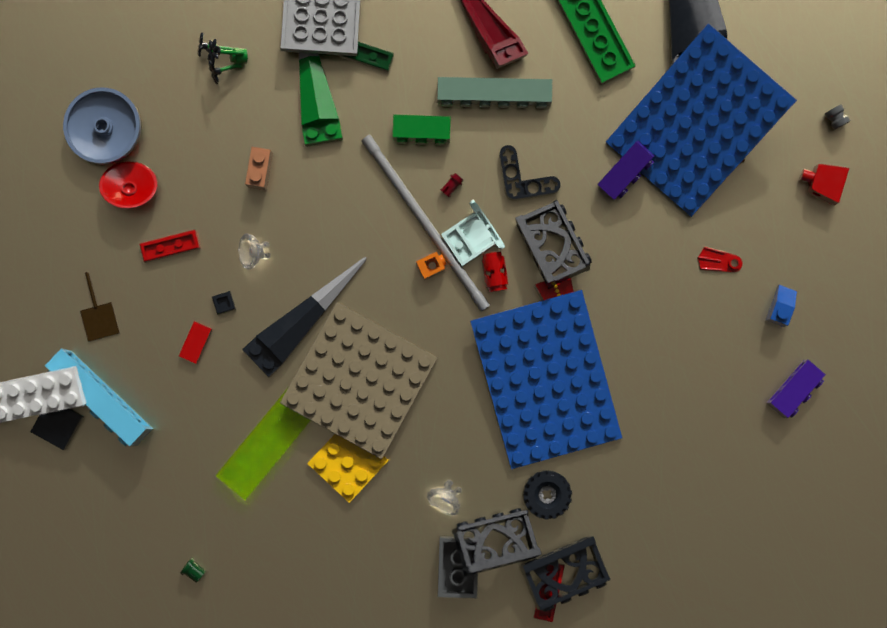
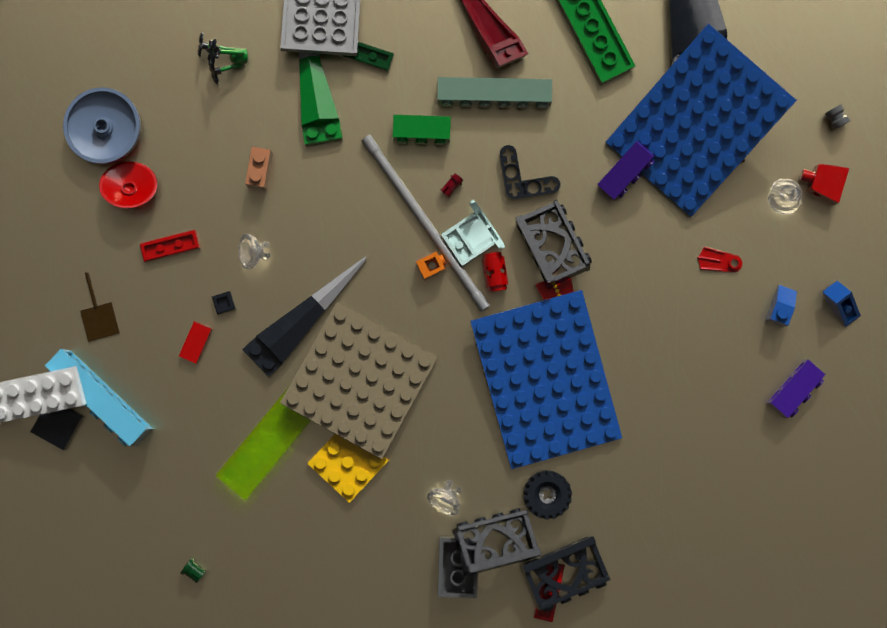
none -> clear hair [768,178,803,214]
none -> blue slope [823,280,861,327]

